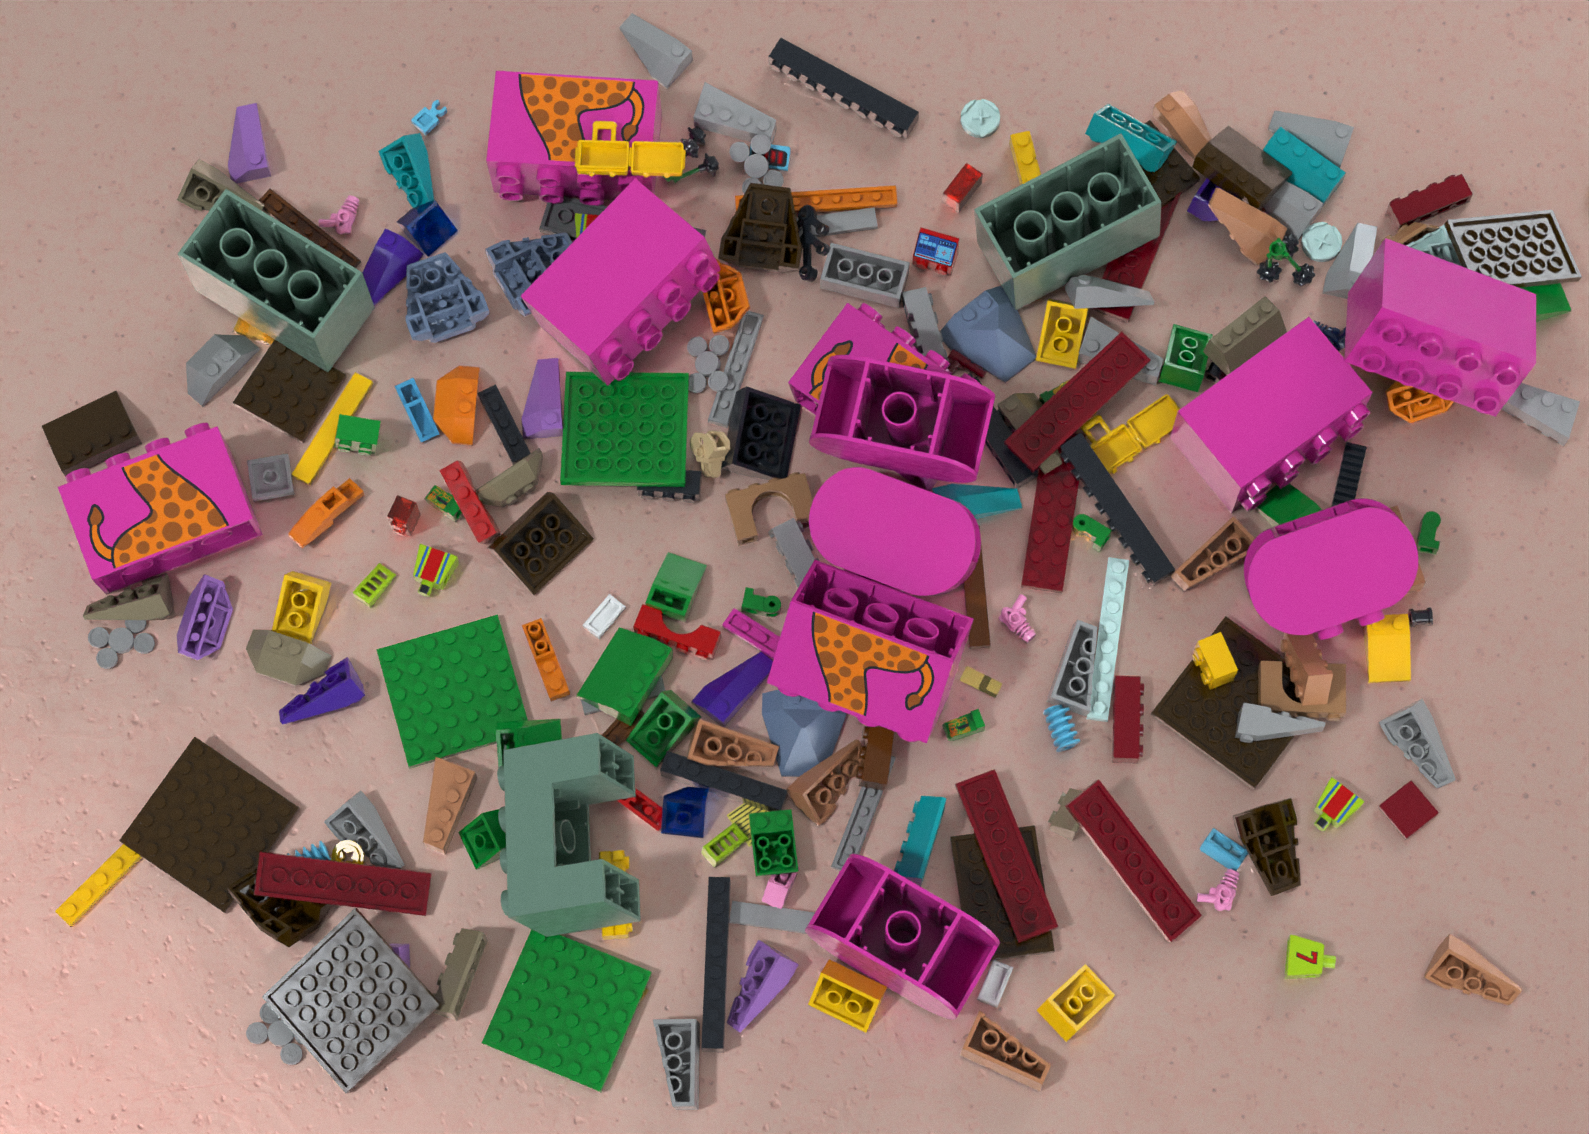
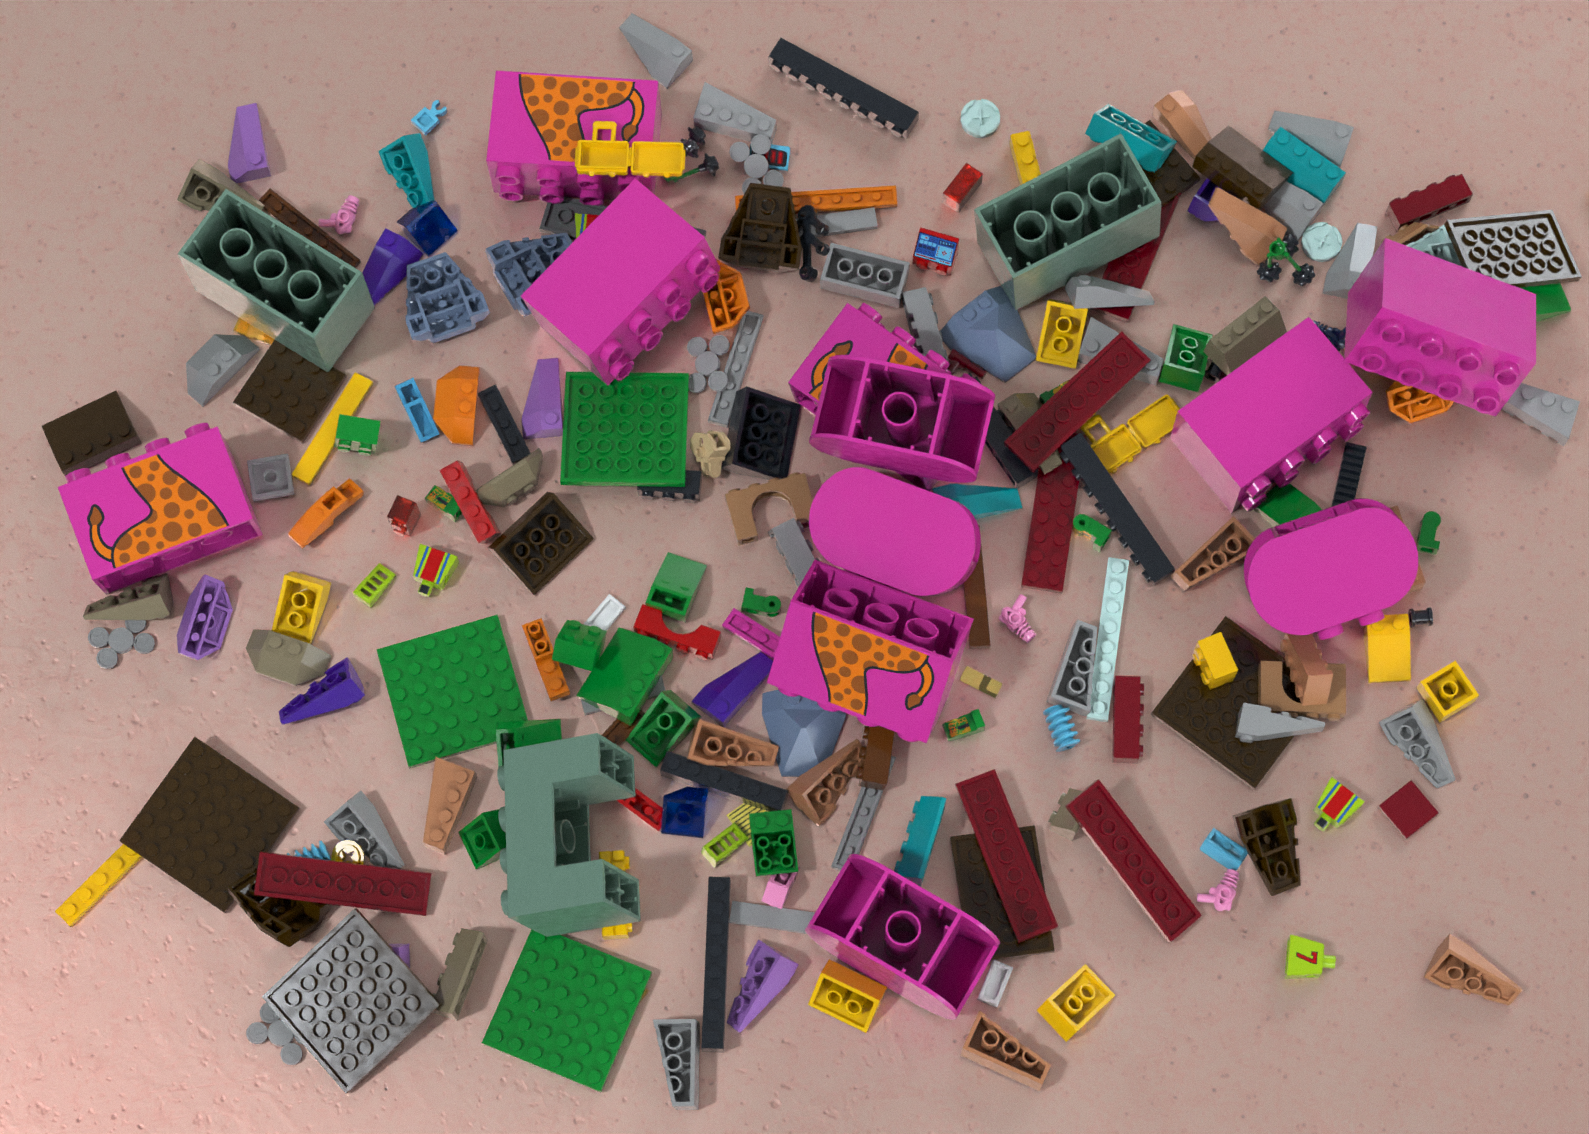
none -> green brick [552,620,607,671]
none -> yellow brick [1416,660,1479,723]

